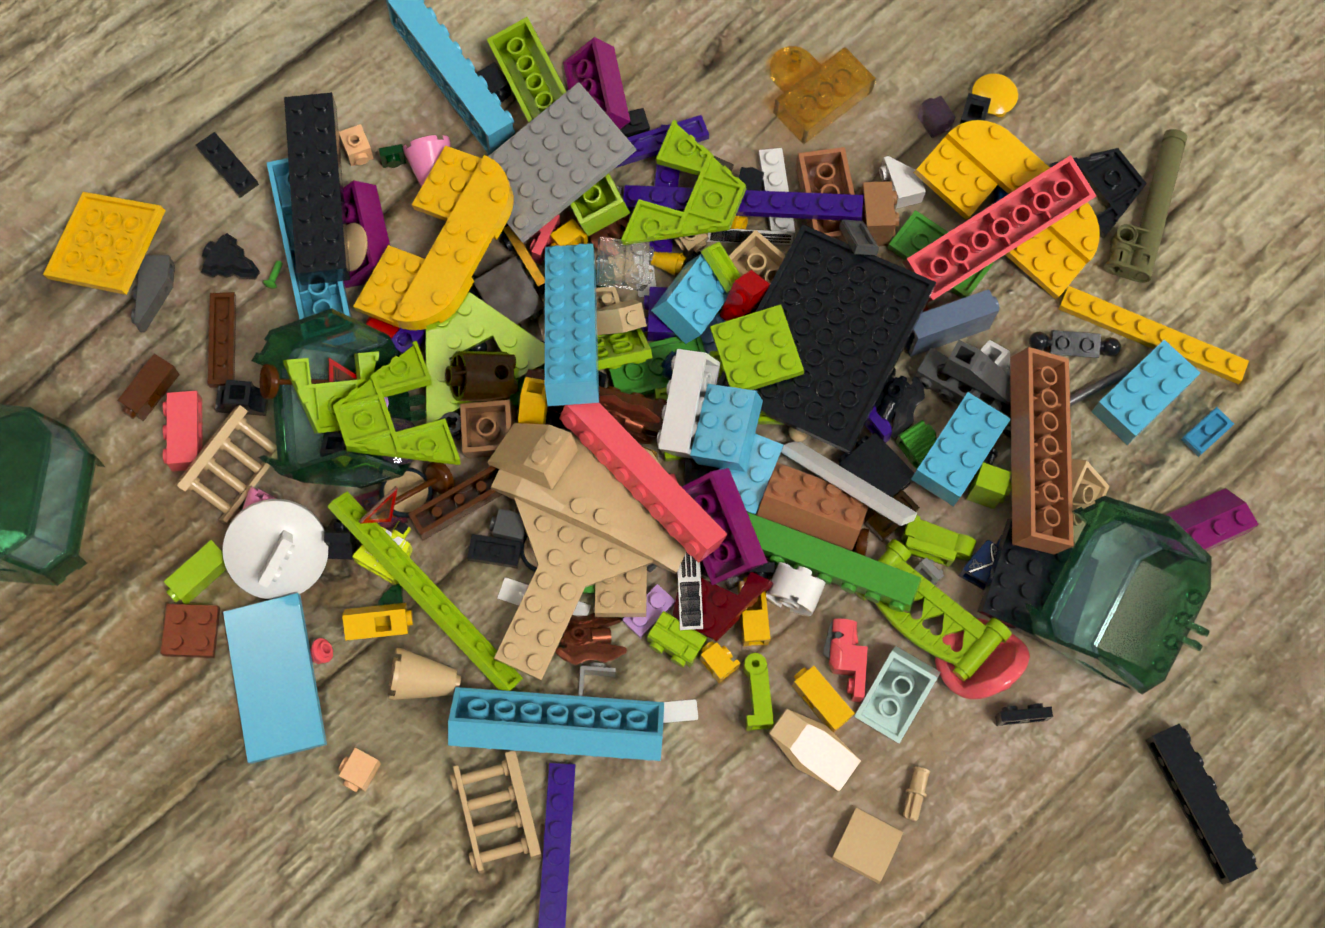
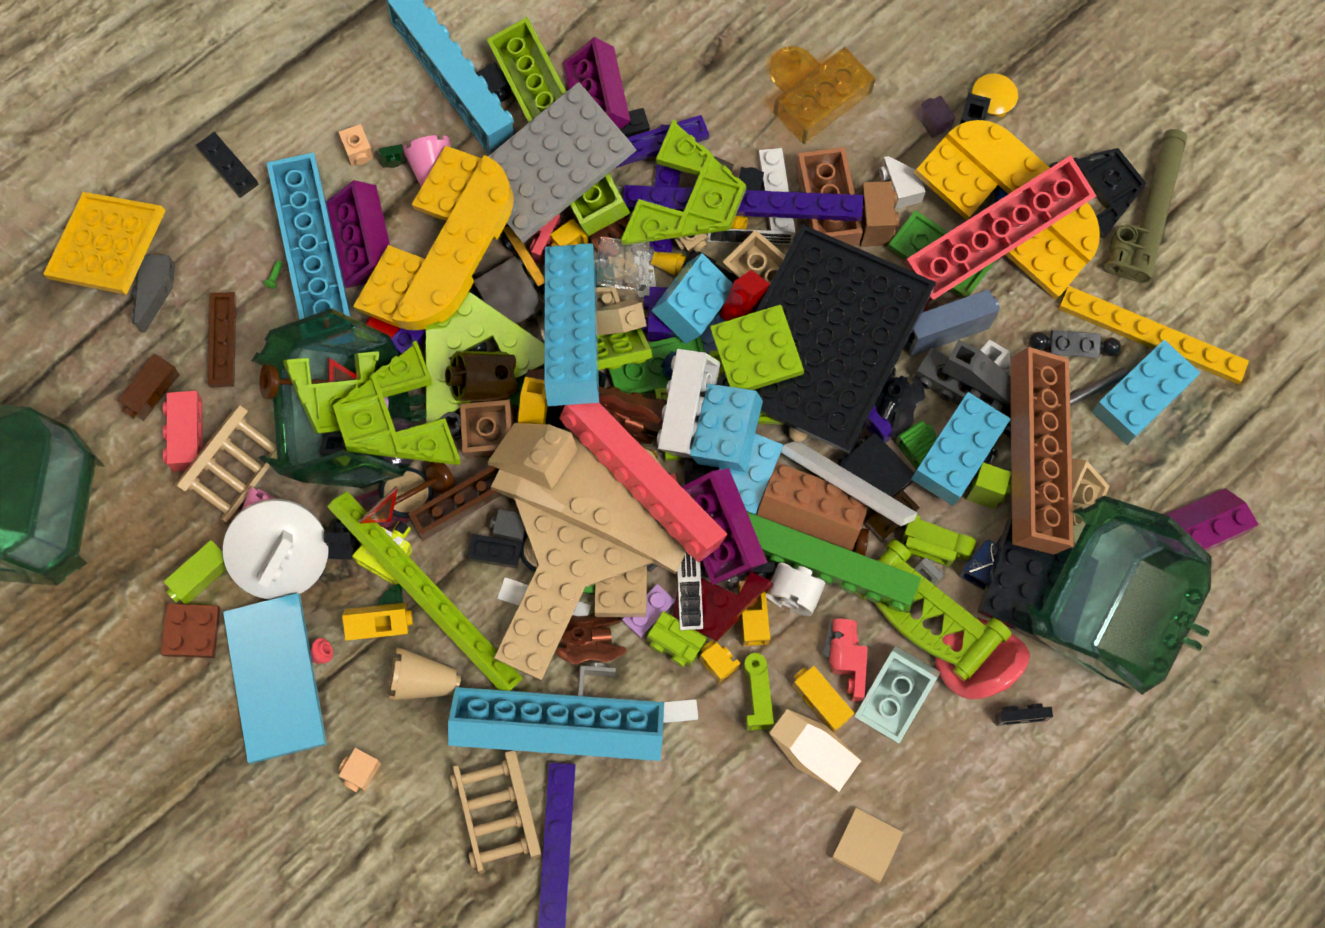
black rock [201,233,260,280] -> none
black brick [215,380,269,416] -> none
black brick [284,92,351,285] -> none
tan dish [346,223,367,271] -> none
lime tile [701,242,741,293] -> none
dark grey tile [839,220,879,255] -> none
tan axle [903,767,930,821] -> none
black brick [1145,723,1258,884] -> none
dark azure plate [1181,407,1234,457] -> none

